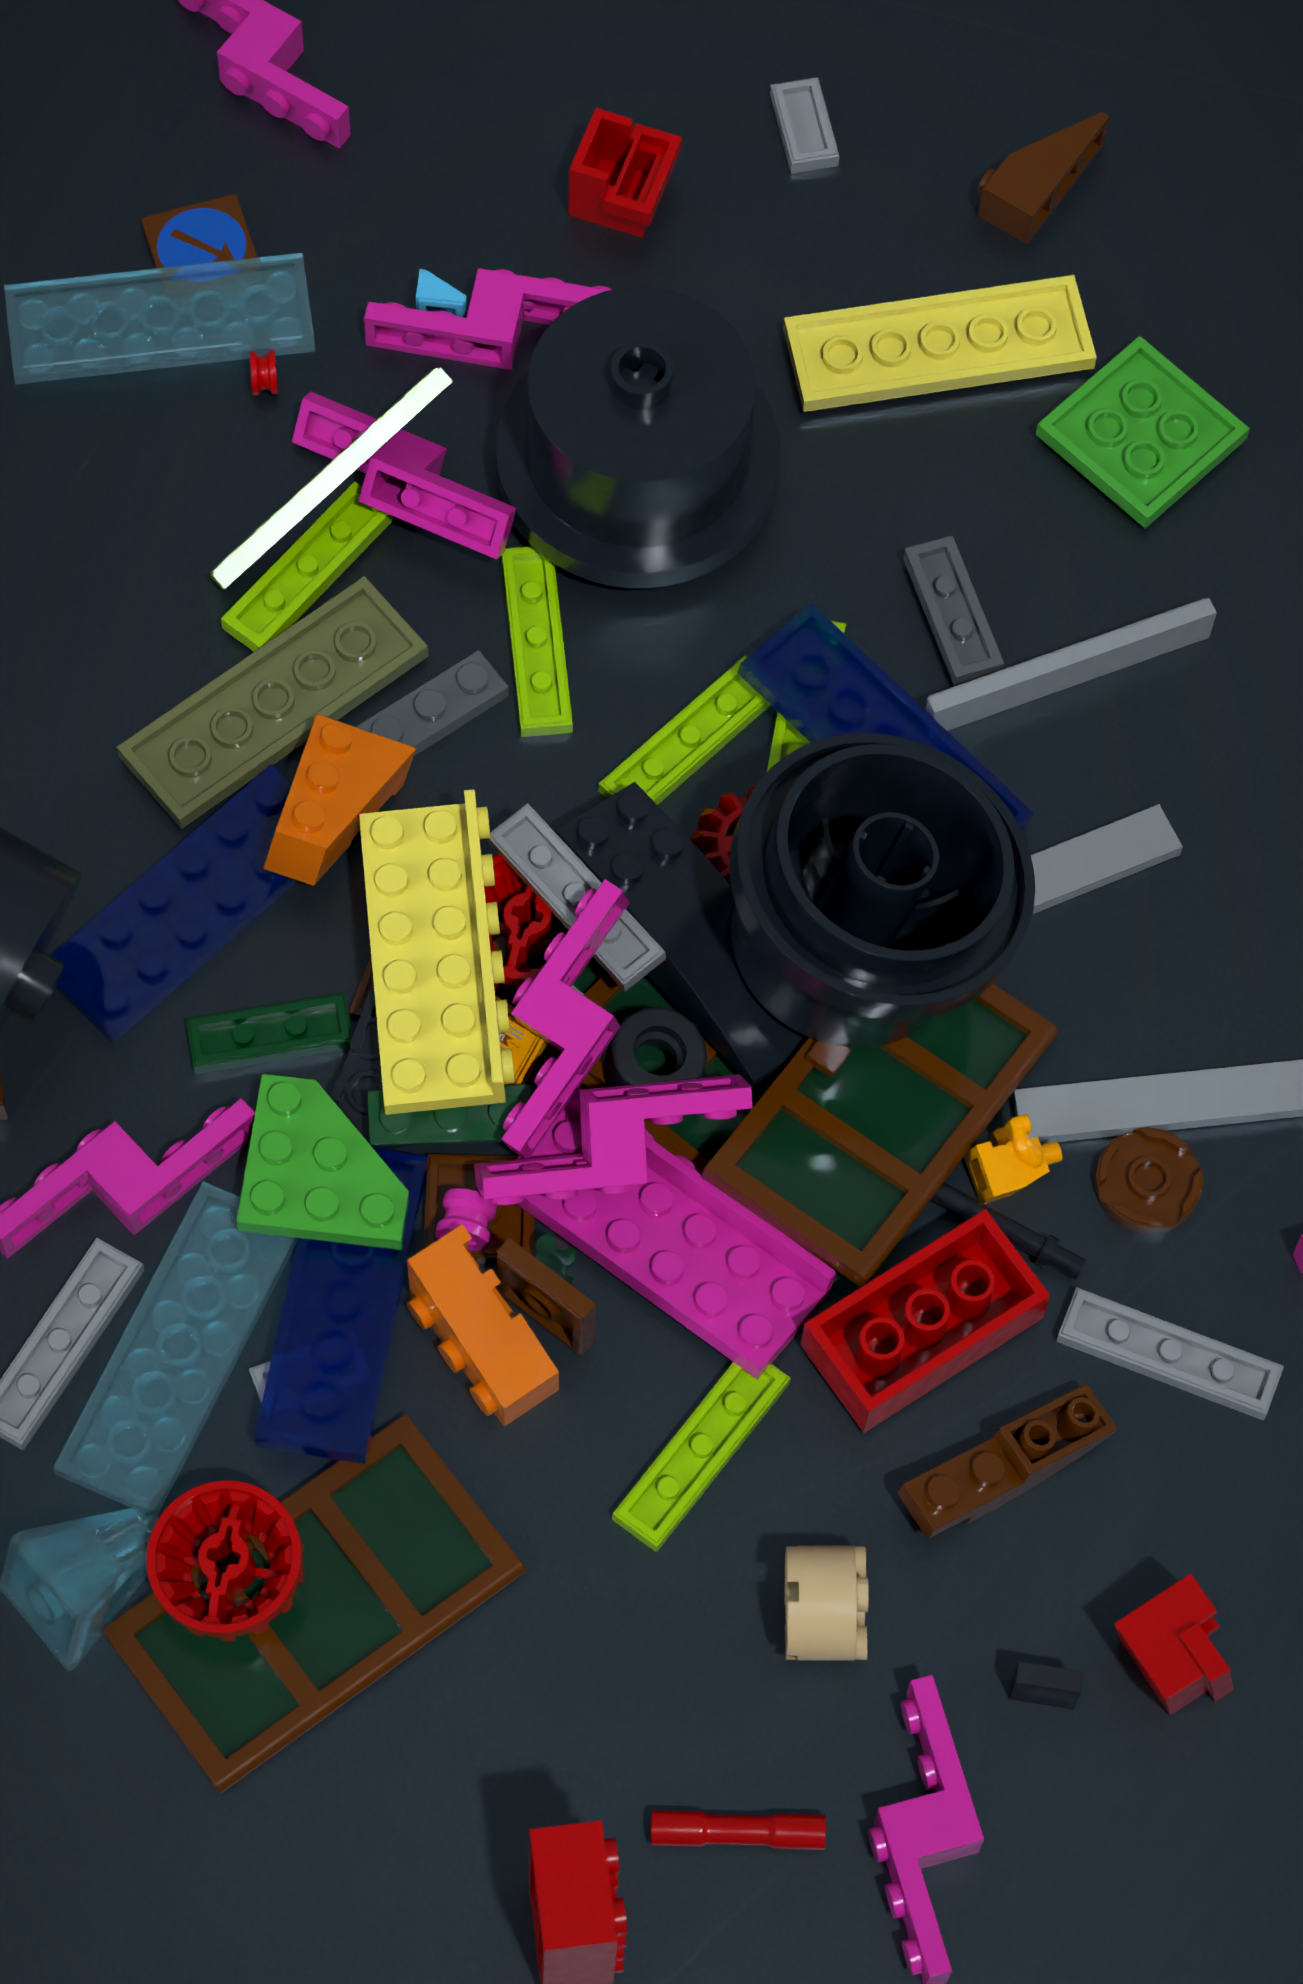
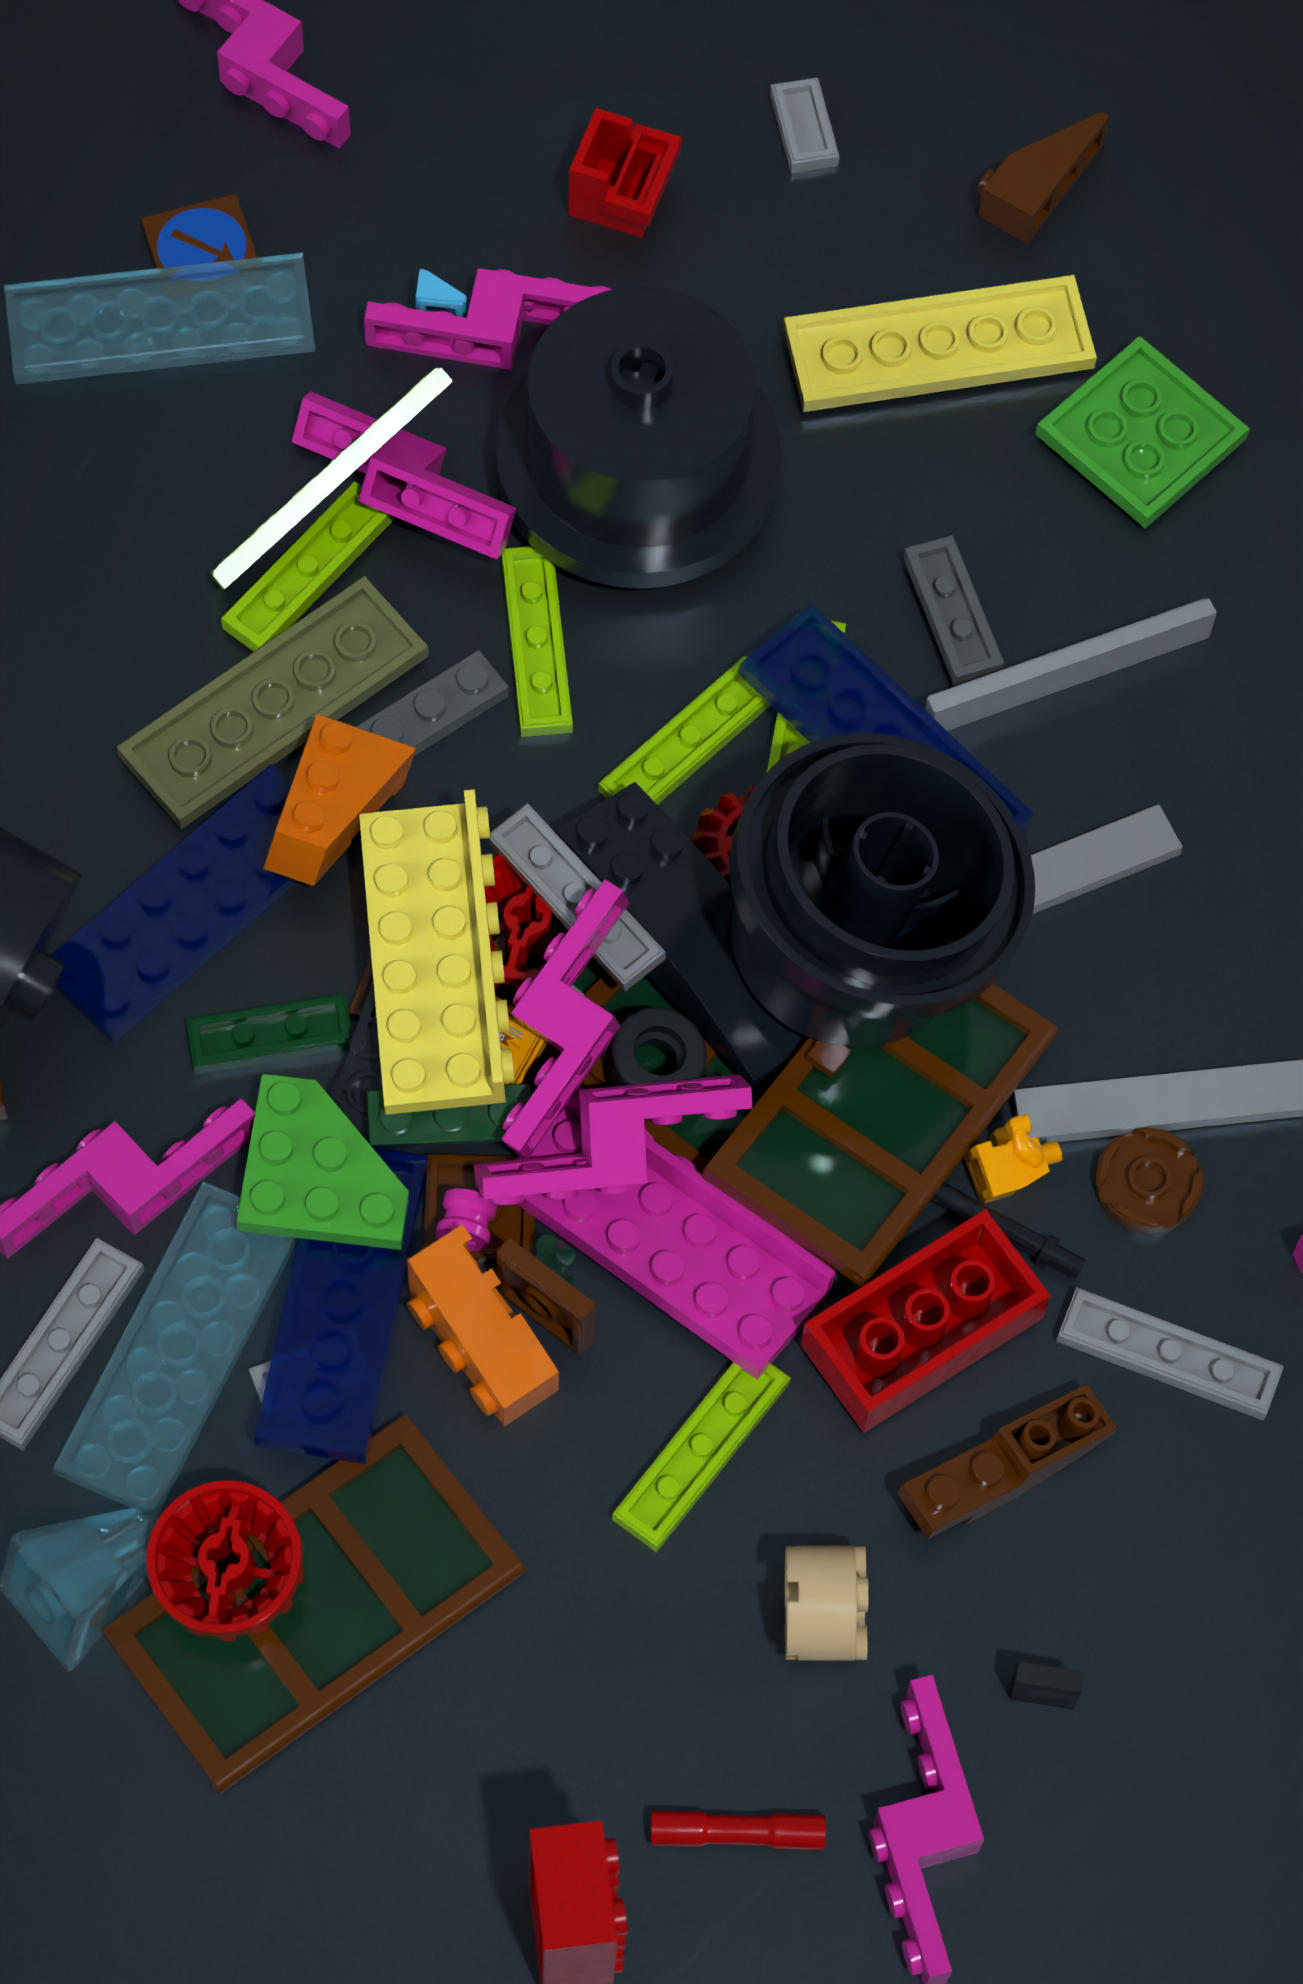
red bush [250,349,278,396] -> none
red plate [1114,1573,1234,1716] -> none

